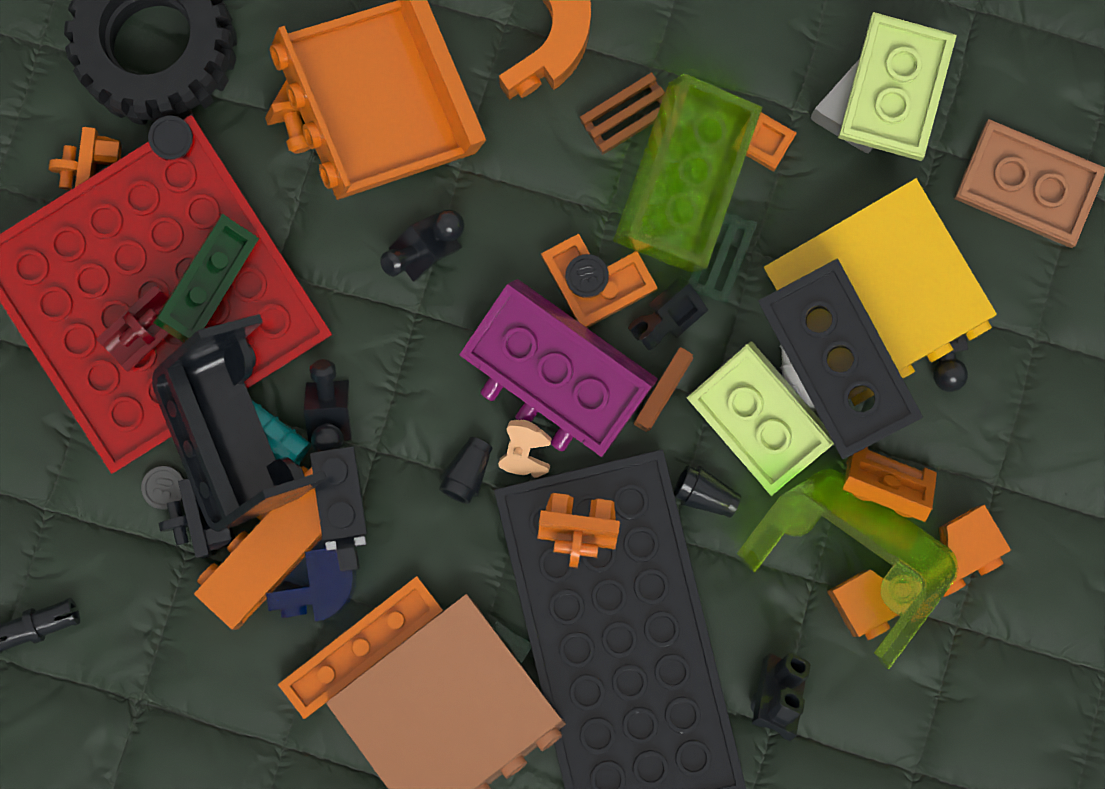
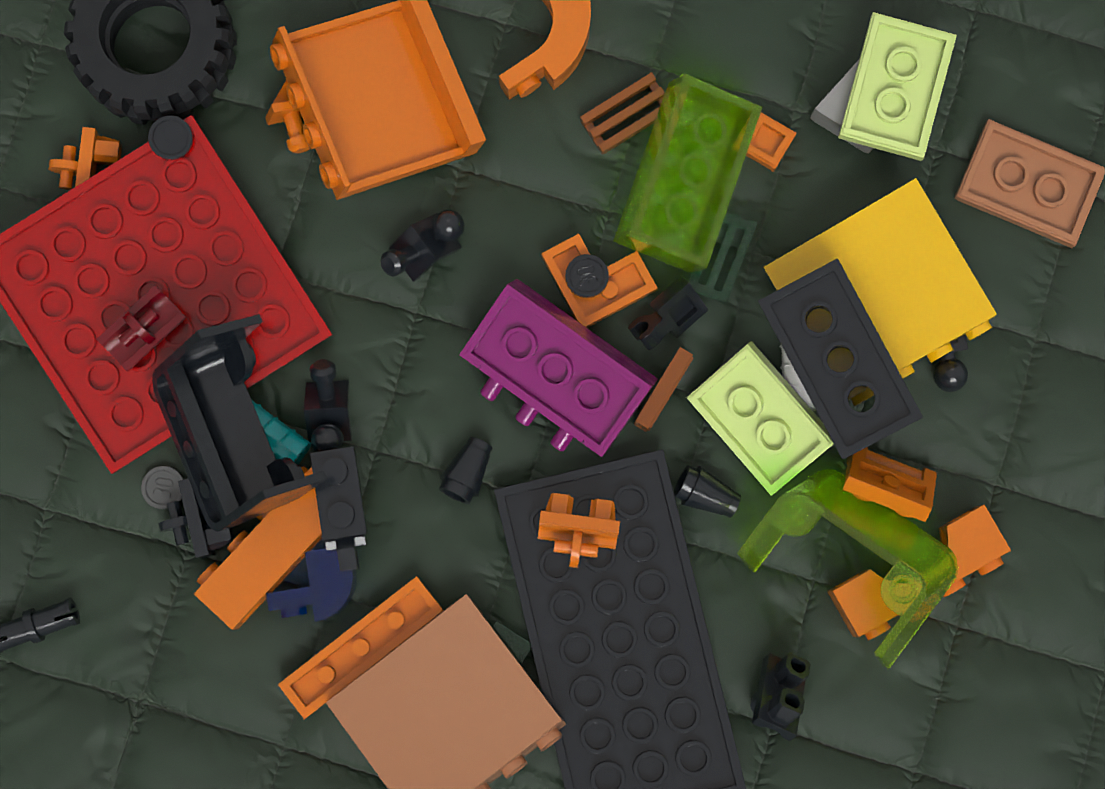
dark green plate [153,214,259,343] -> none
light nougat piece [498,420,552,478] -> none

